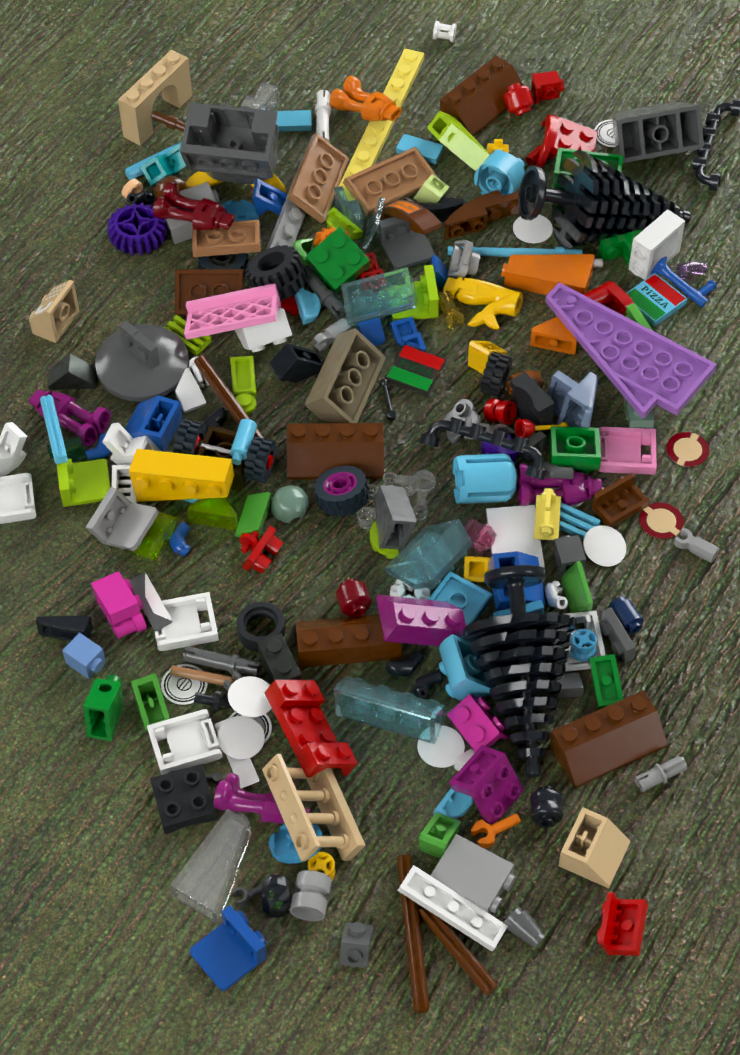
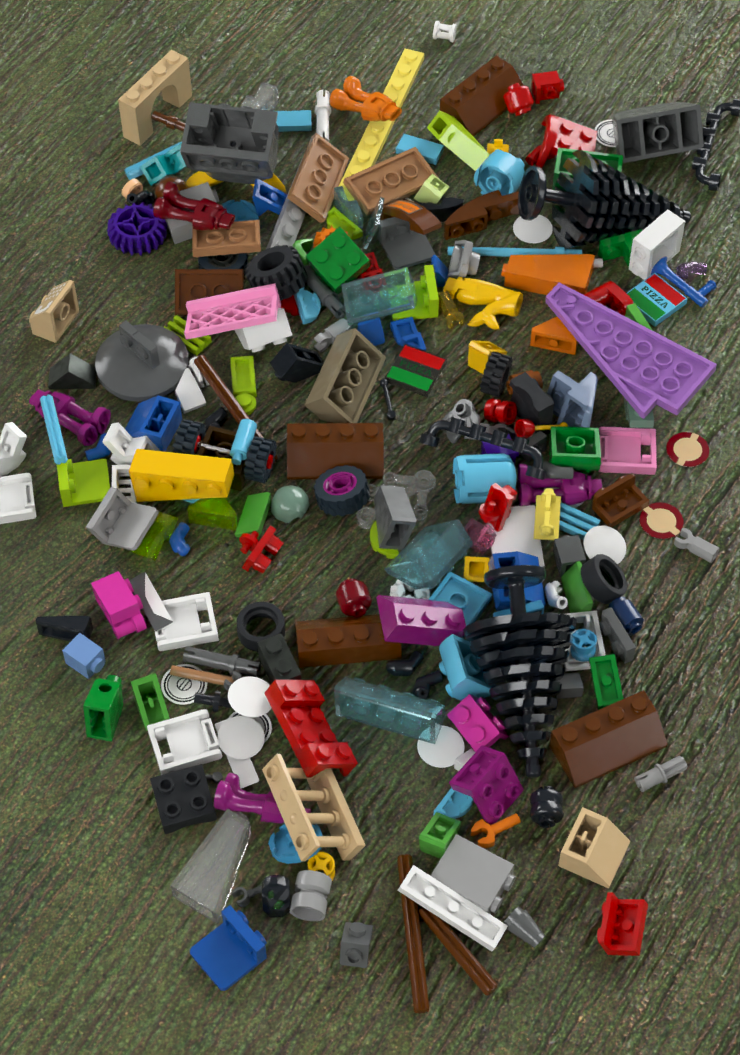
clear green bracket [46,436,86,462] -> none
none -> red hips [479,483,518,532]
none -> black tyre [581,554,627,604]

